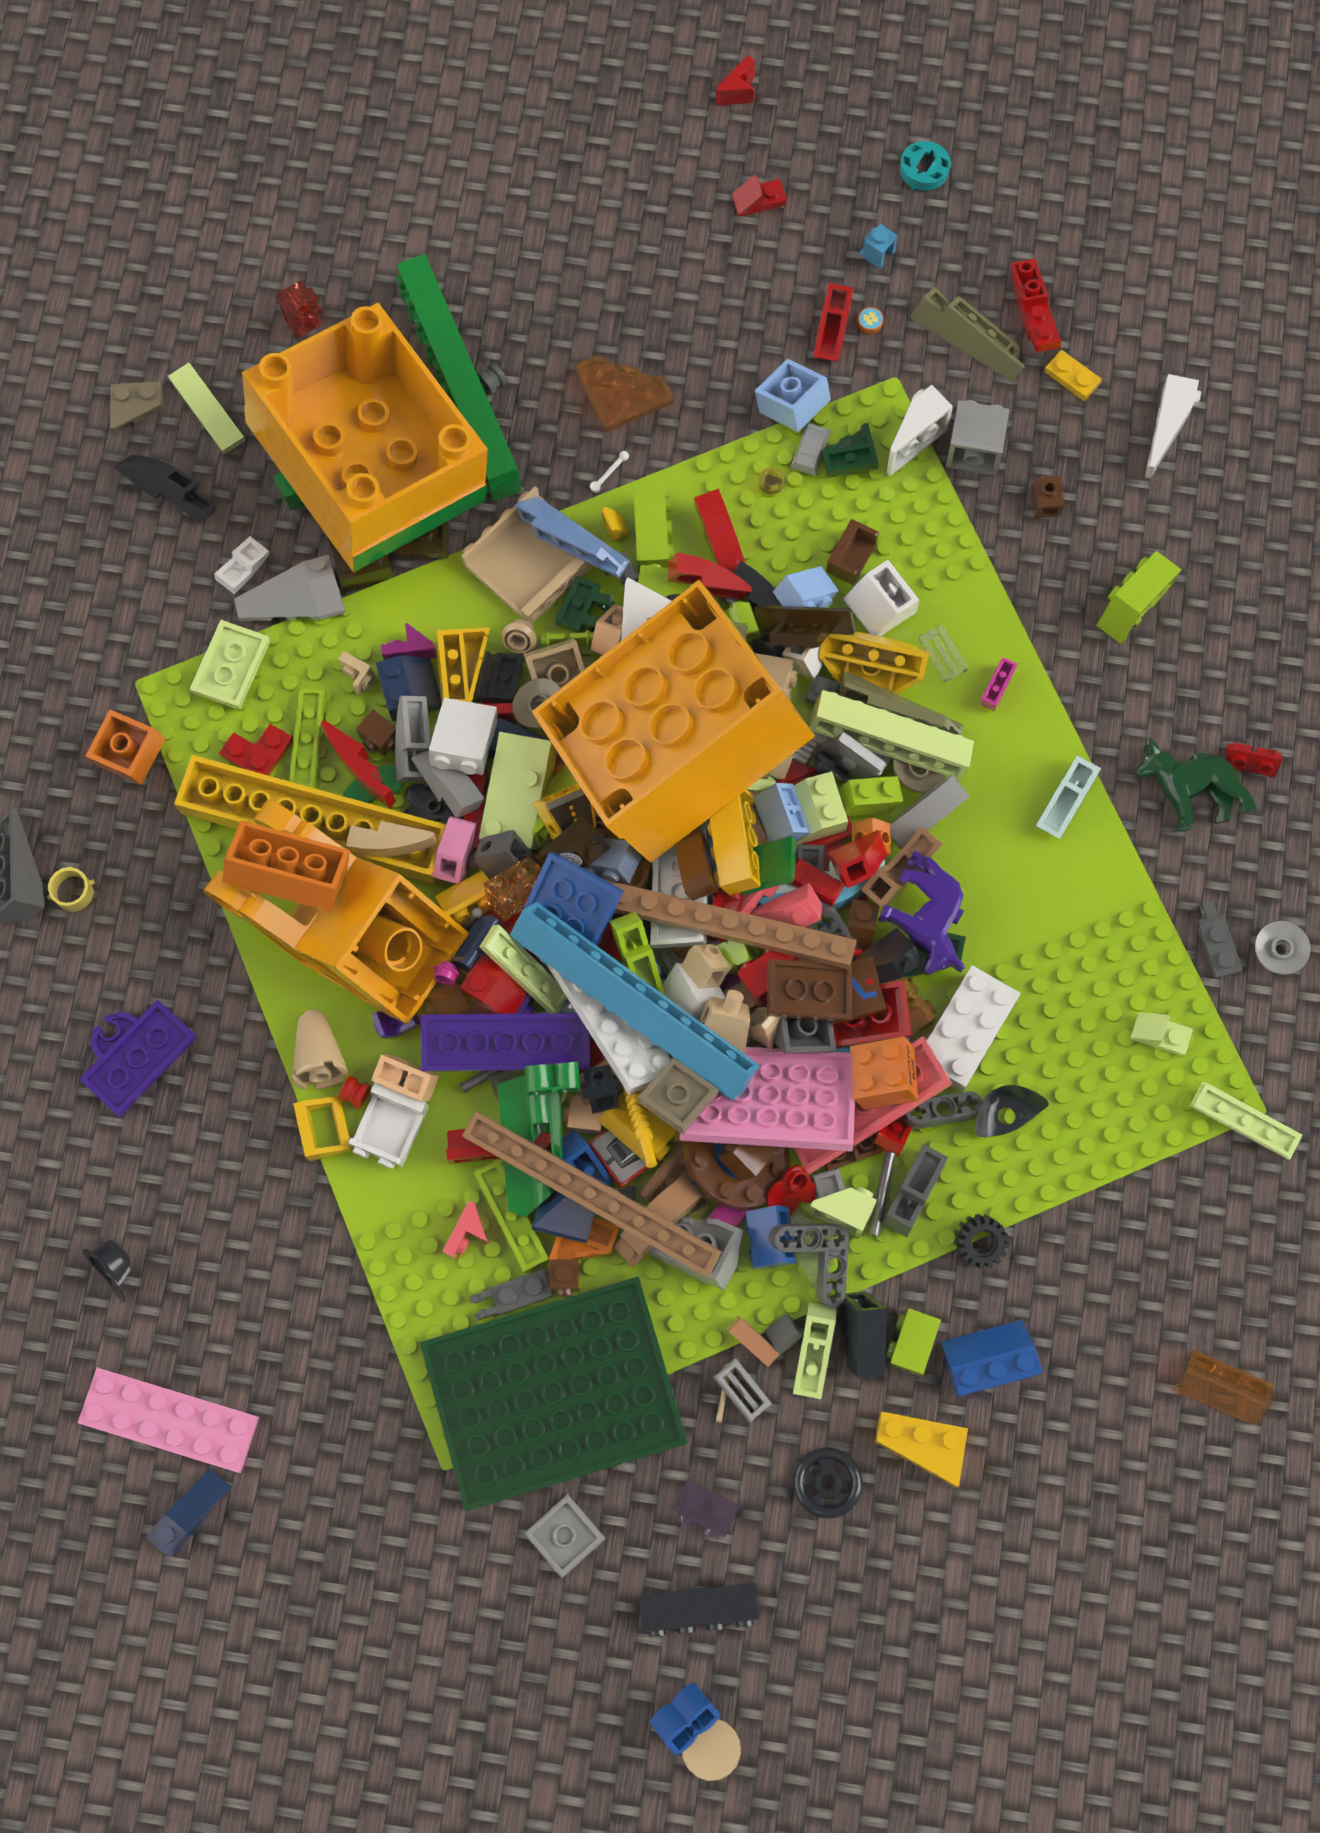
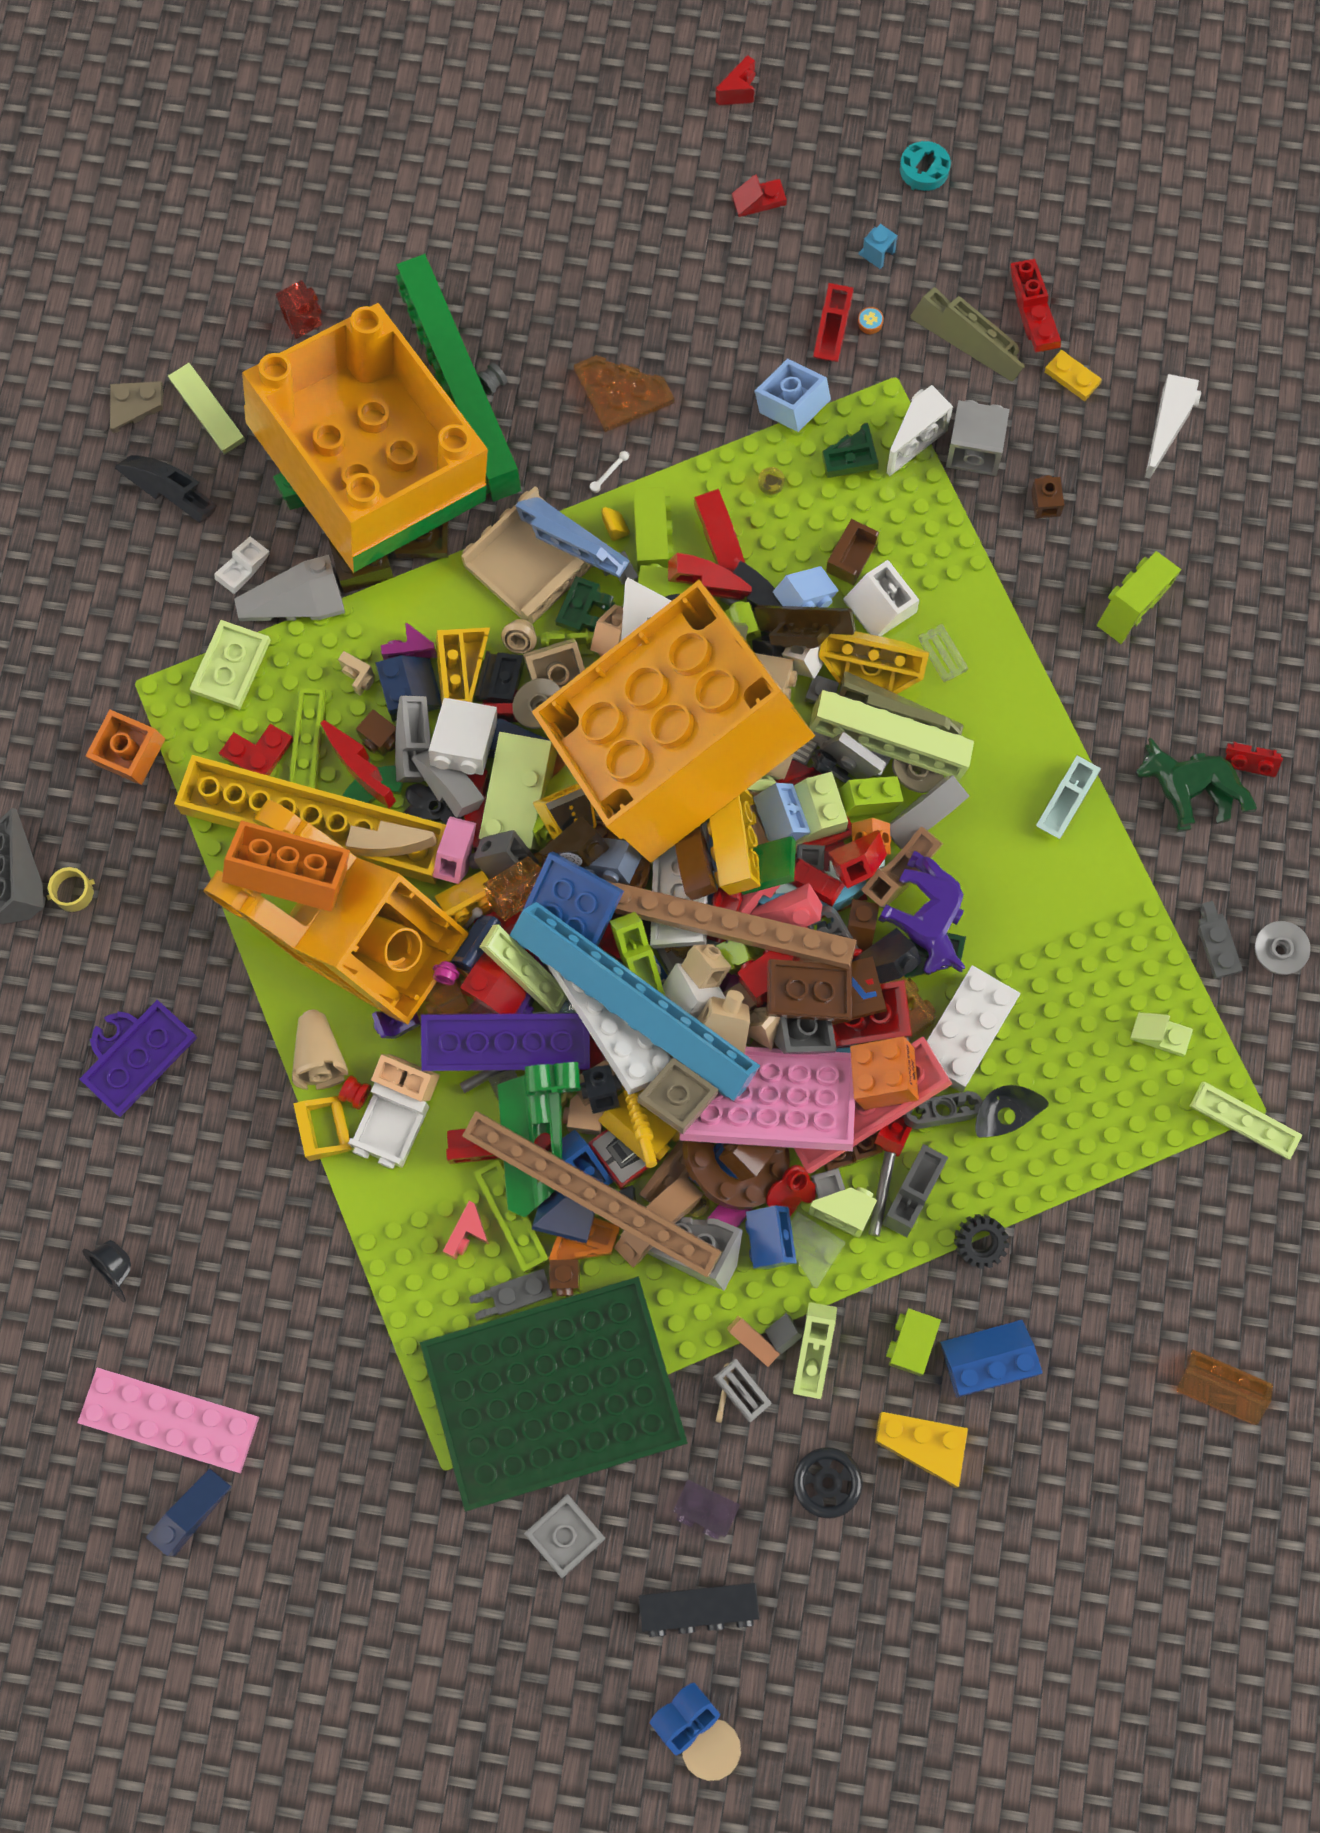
dark grey beam [769,1223,849,1308] -> none
light grey tile [791,423,831,476] -> none
black slope [840,1292,887,1380] -> none
dark pink piece [980,657,1018,712] -> none

